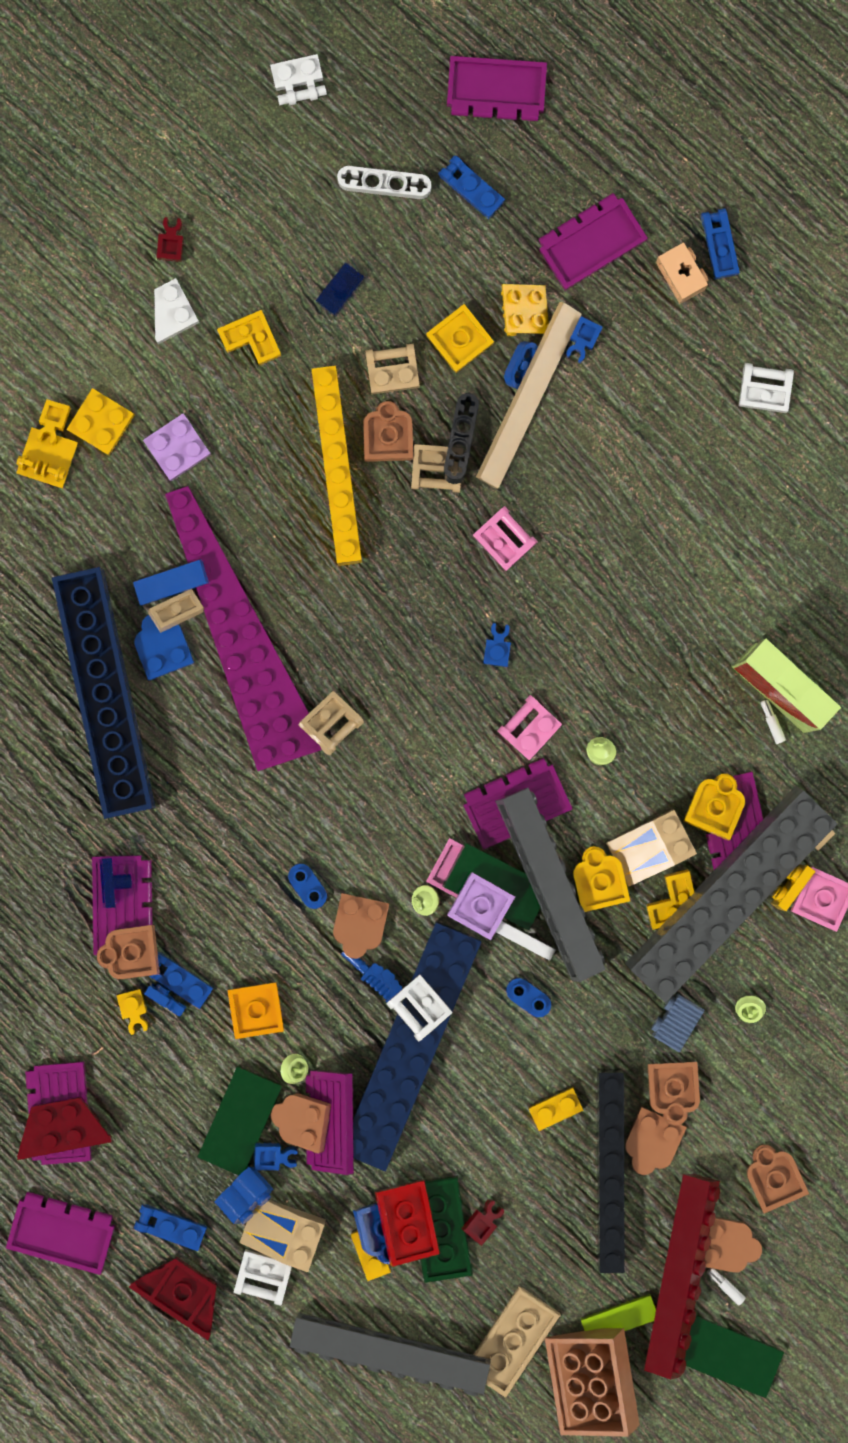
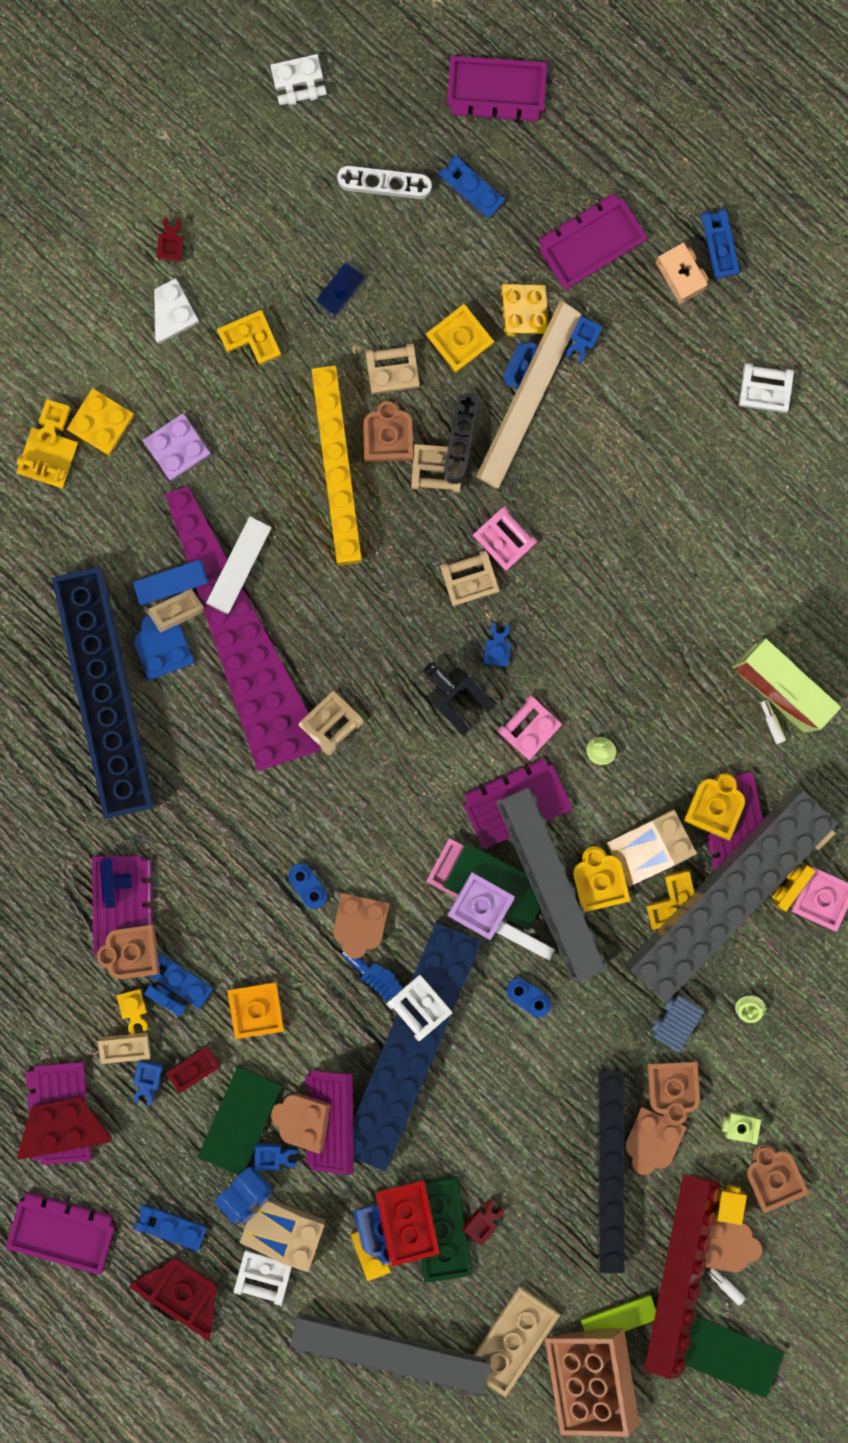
yellowish green hat [280,1054,308,1084] -> none
yellowish green hat [412,885,440,916] -> none
yellow plate [528,1087,584,1131] -> none
none -> tan plate [98,1033,151,1064]
none -> blue plate [133,1060,164,1106]
none -> dark red plate [166,1046,221,1094]
none -> white tile [206,517,272,614]
none -> black piece [422,661,495,736]
none -> tan plate [440,550,499,607]
none -> yellow brick [715,1185,747,1225]
none -> yellowish green brick [722,1111,761,1144]

